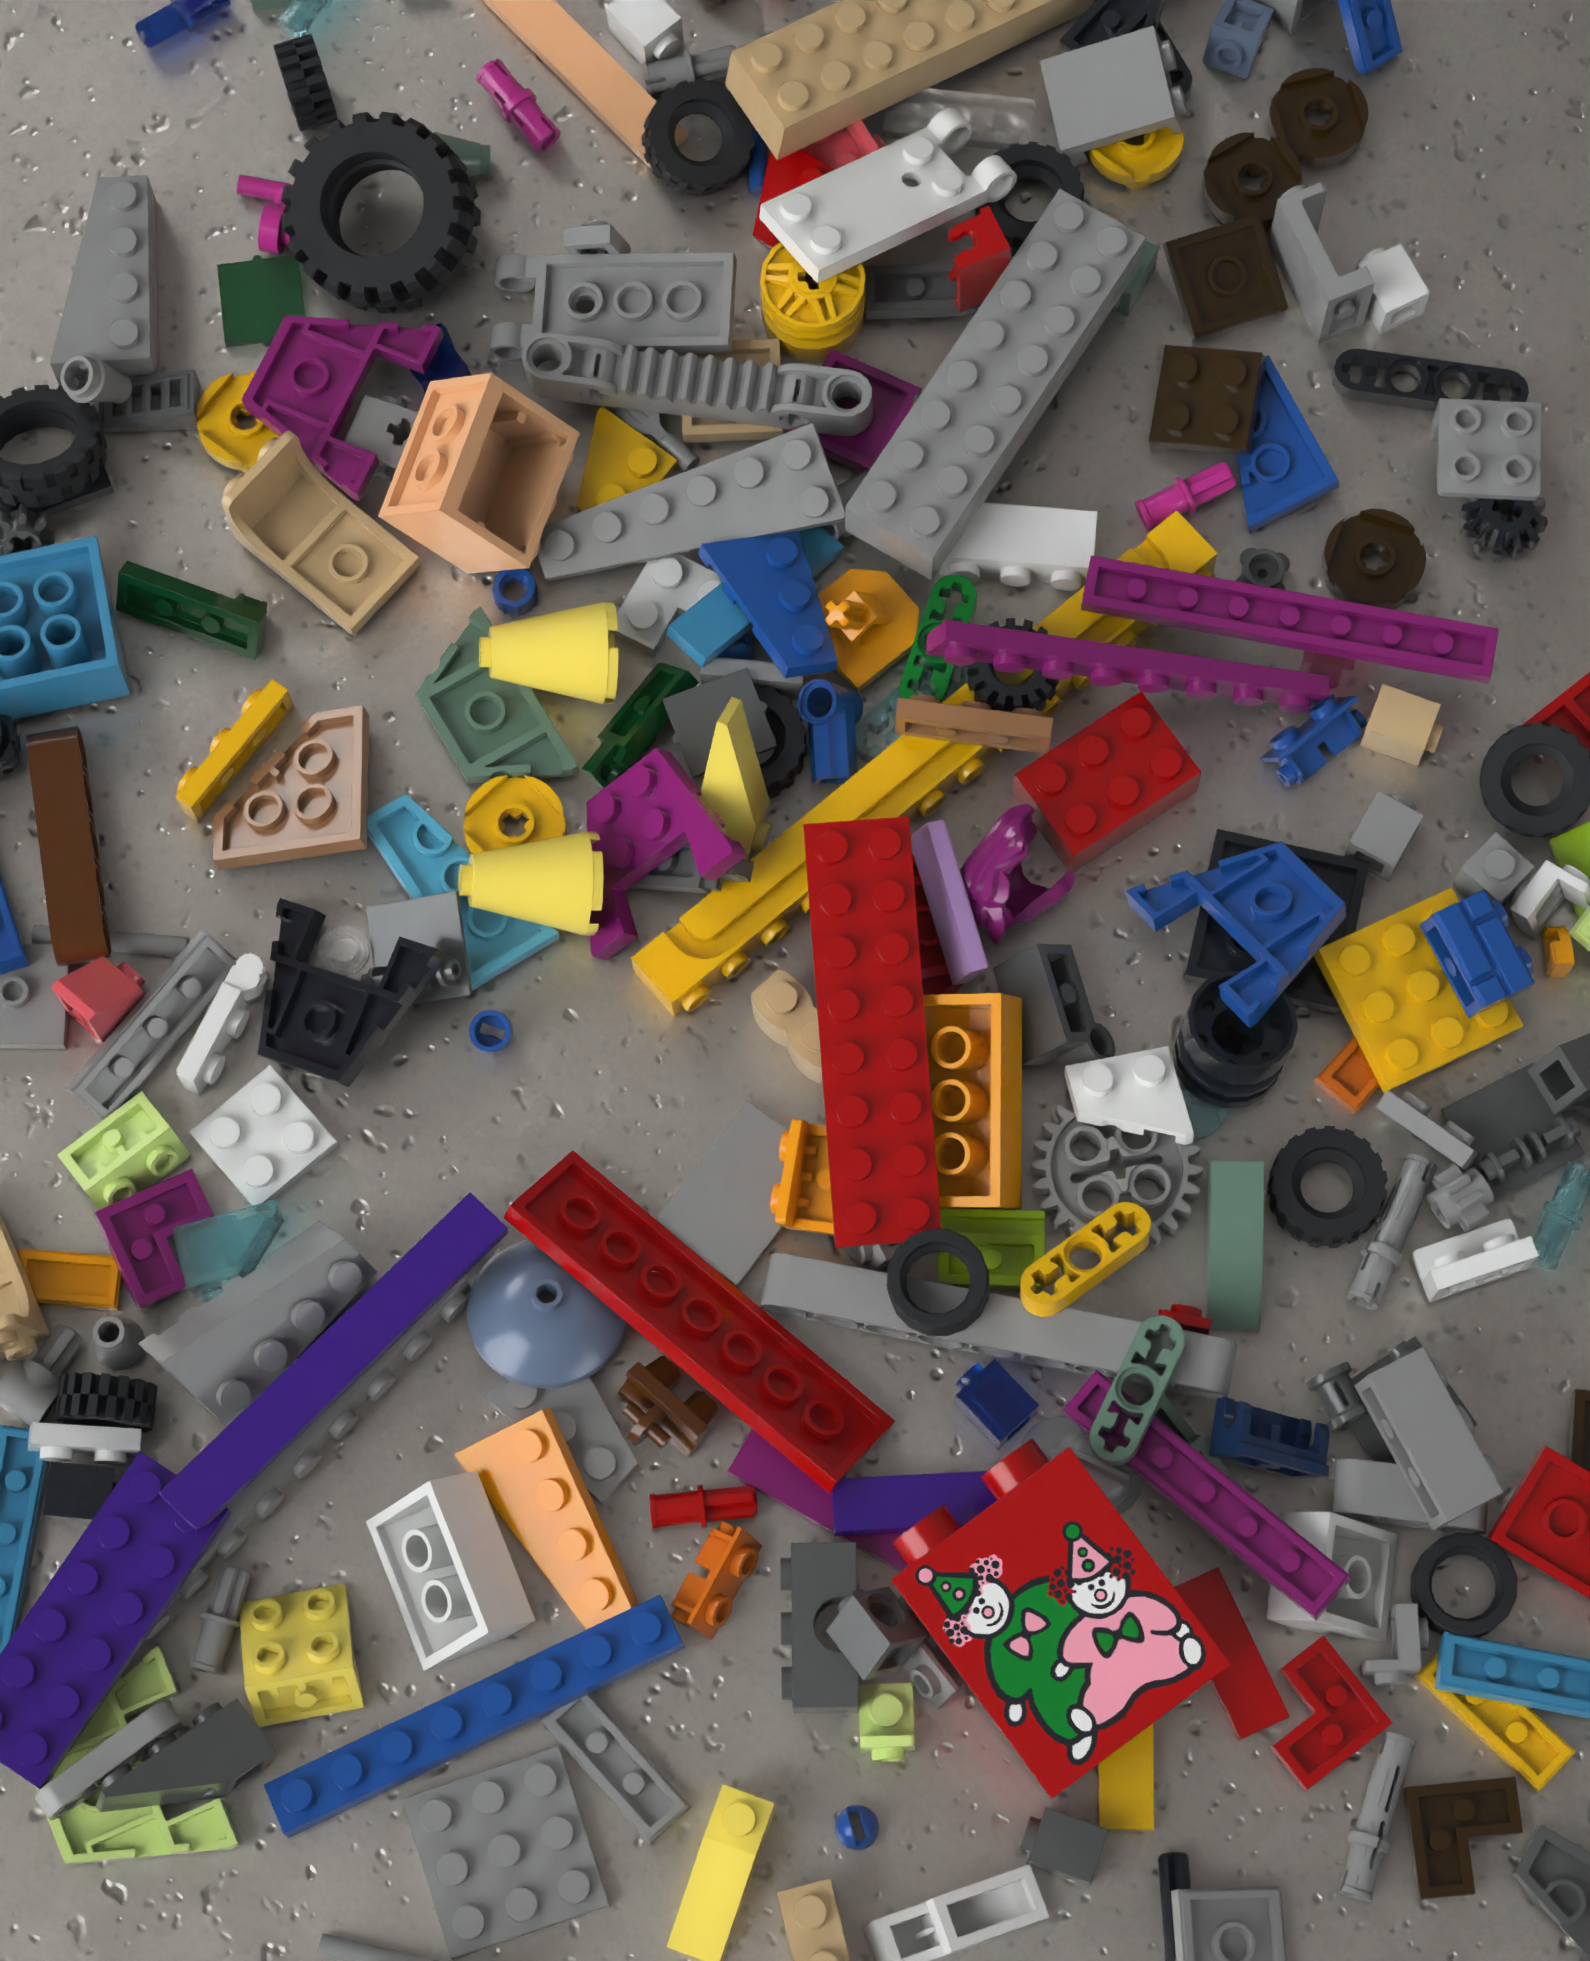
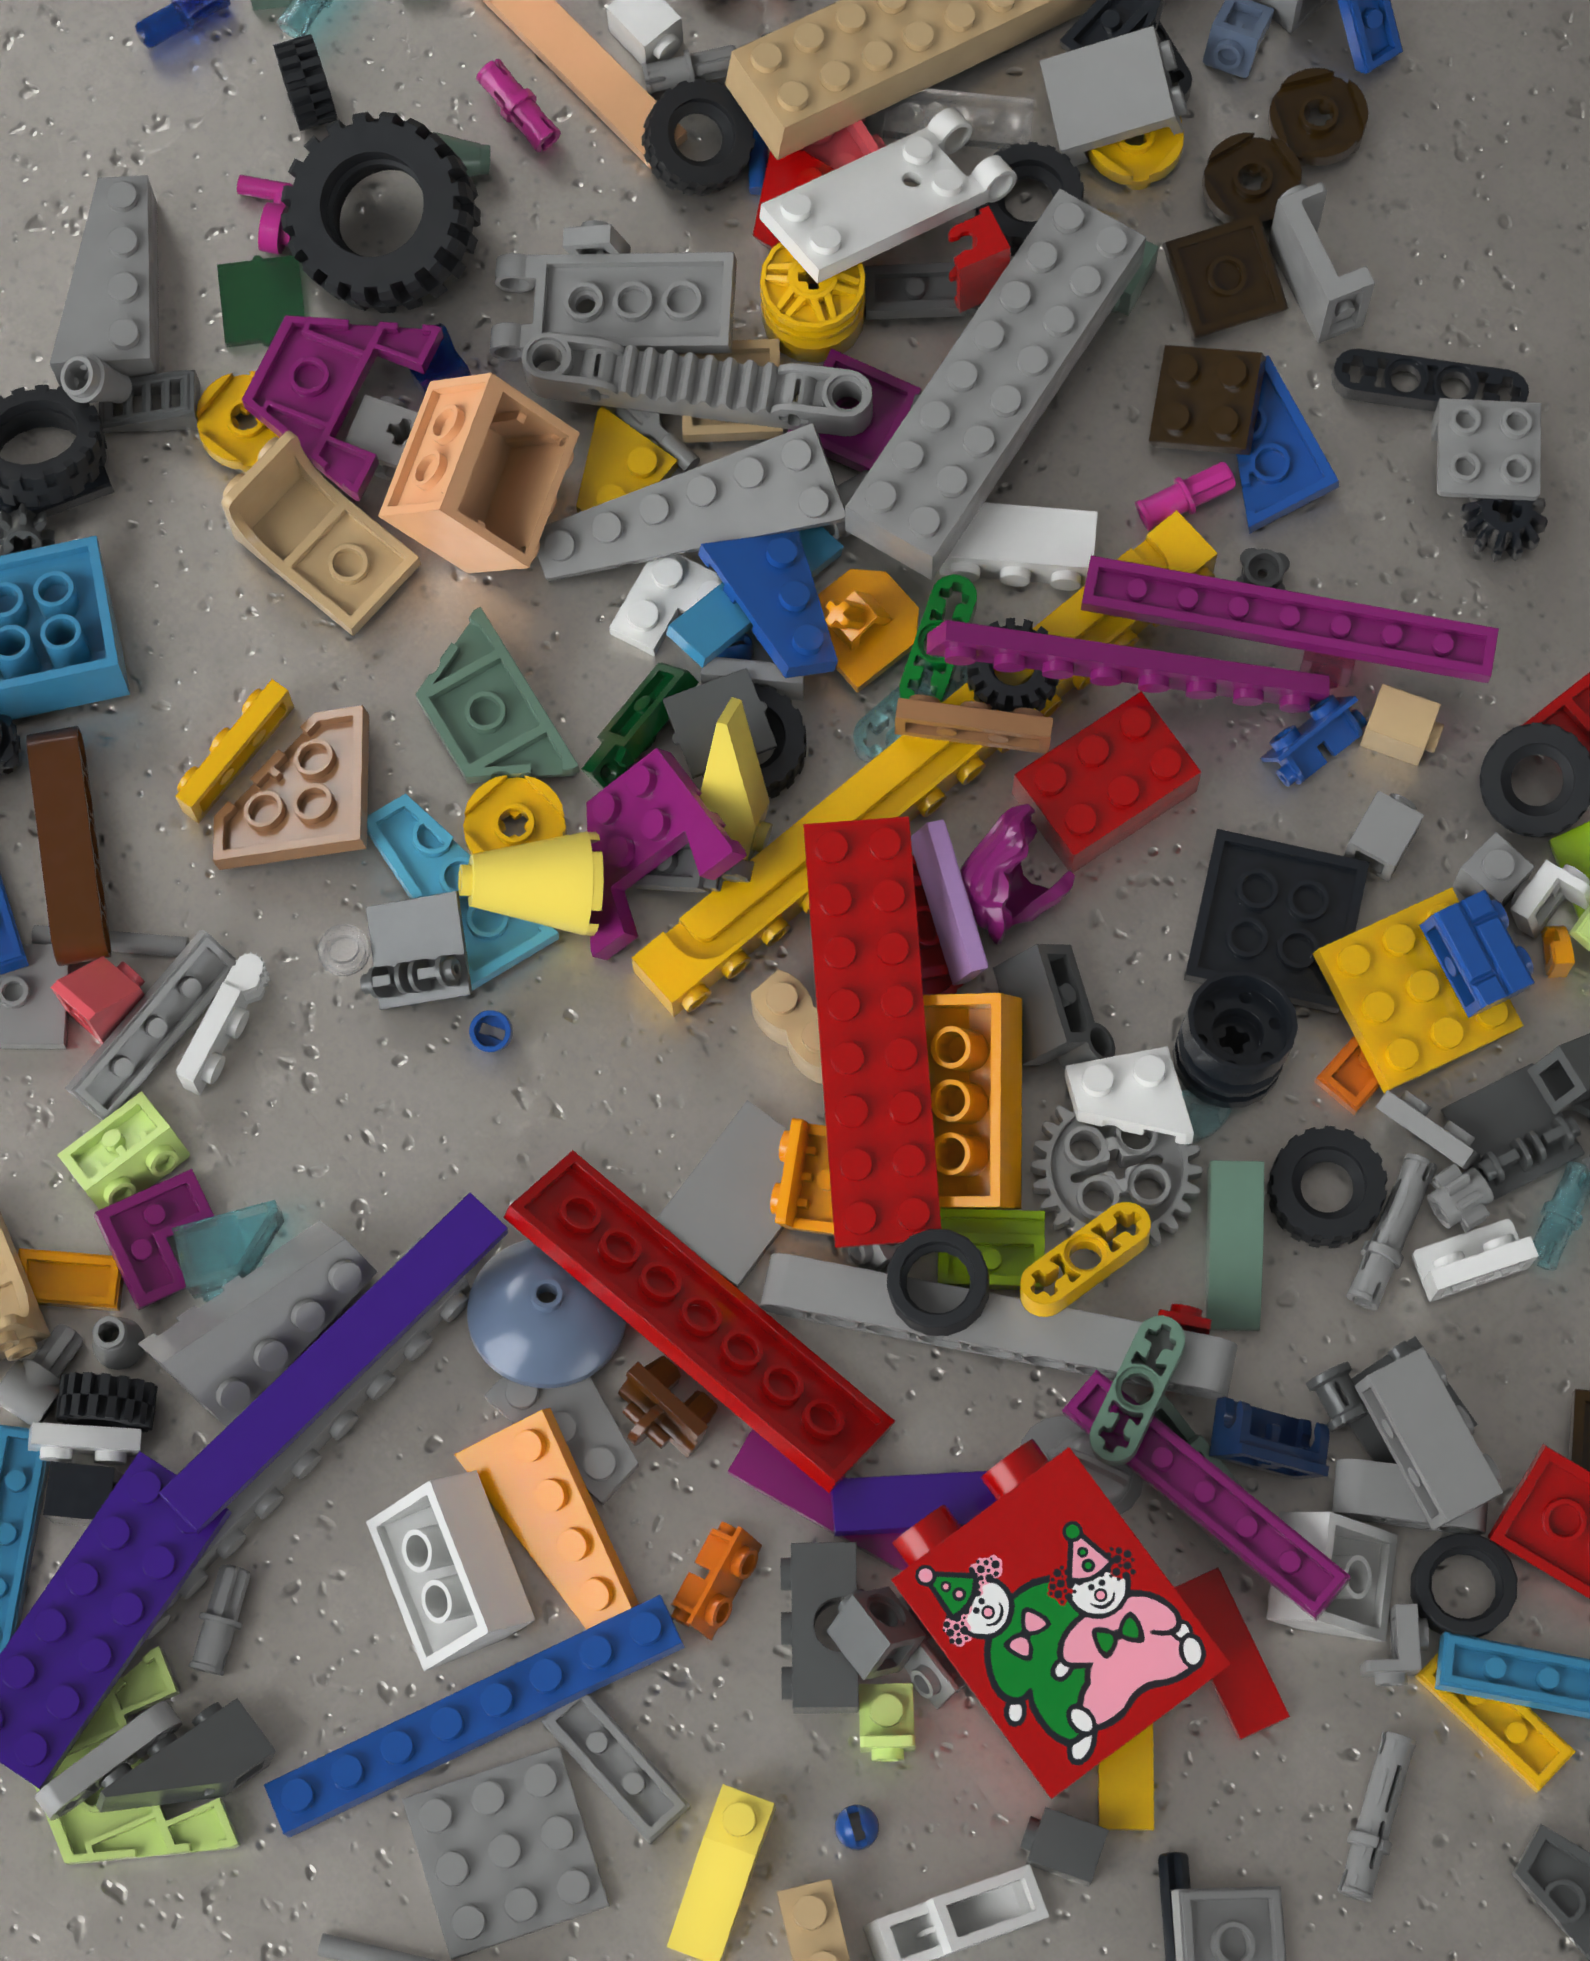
dark green hinge [116,561,268,660] -> none
white plate [189,1065,339,1213] -> none
light yellow bracket [239,1584,365,1727] -> none
black wing [258,898,447,1088] -> none
light yellow cone [479,601,619,704] -> none
blue axle [492,569,538,617] -> none
red axle [649,1485,758,1529] -> none
blue piece [797,679,863,785] -> none
clear blue brick [954,1359,1039,1451] -> none
blue wing [1126,841,1347,1028] -> none
red plate [1271,1635,1392,1792] -> none
dark brown plate [1322,509,1426,610] -> none
white brick [1355,244,1430,334] -> none
dark brown plate [1403,1777,1523,1900] -> none

